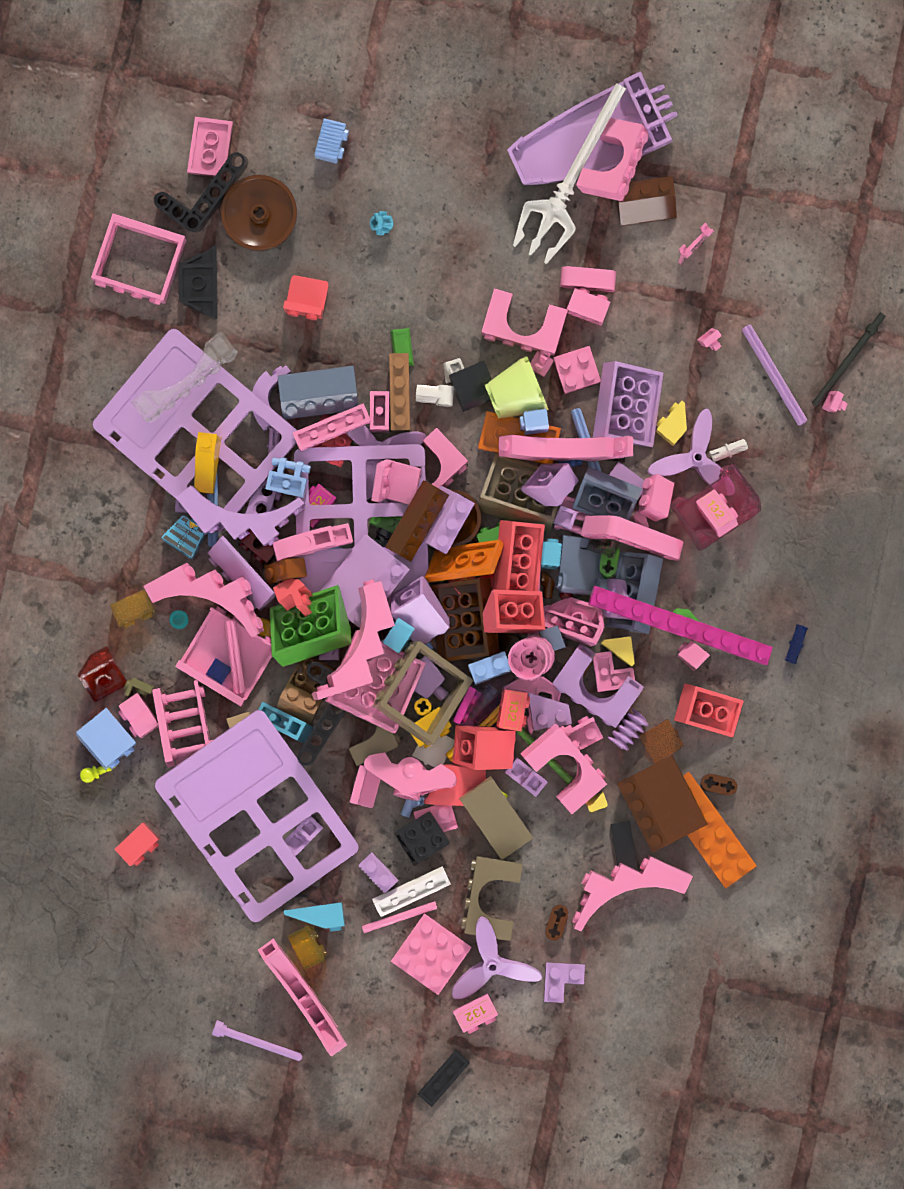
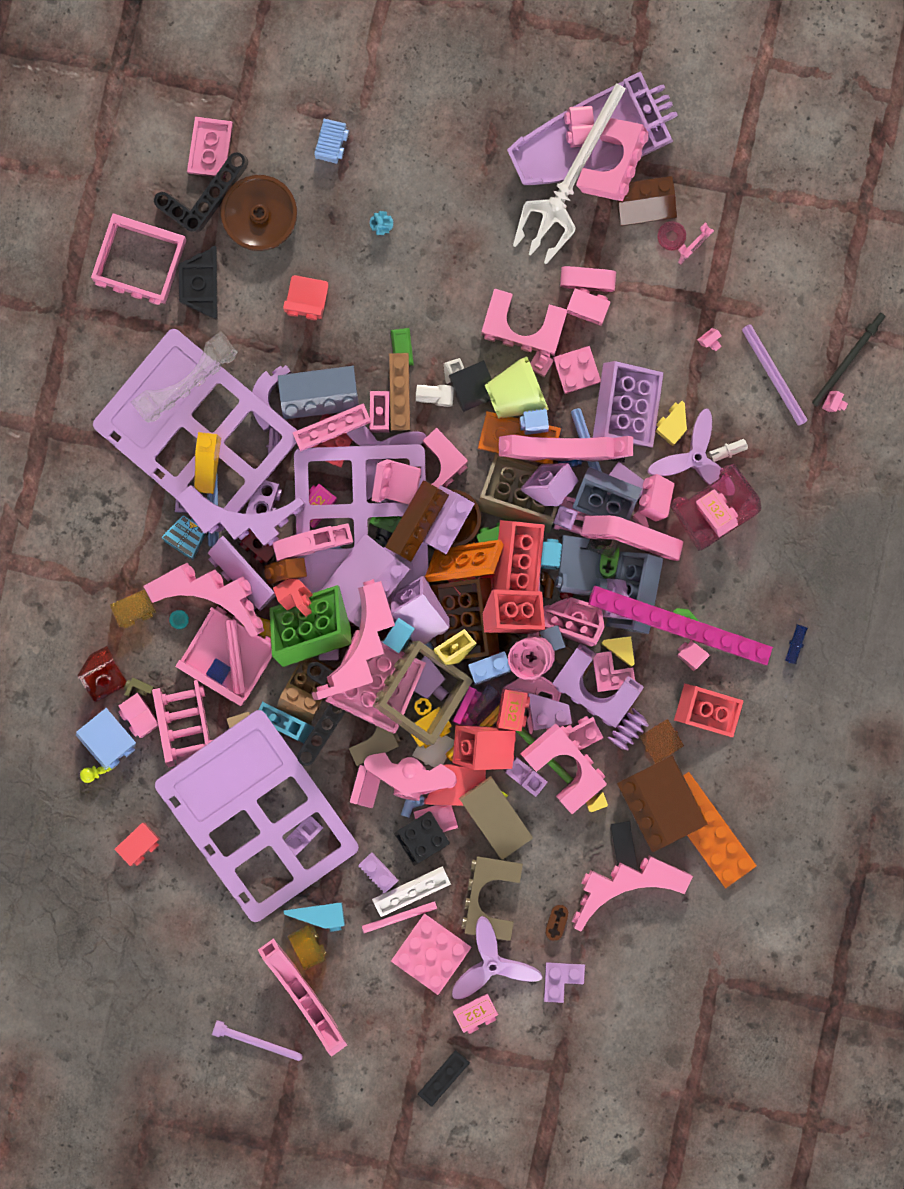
light blue plate [265,457,311,498] -> none
reddish brown beam [701,774,738,795] -> none
none -> light yellow slope [434,629,476,665]
none -> bright pink brick [564,106,594,148]
none -> clear pink piece [658,221,686,251]

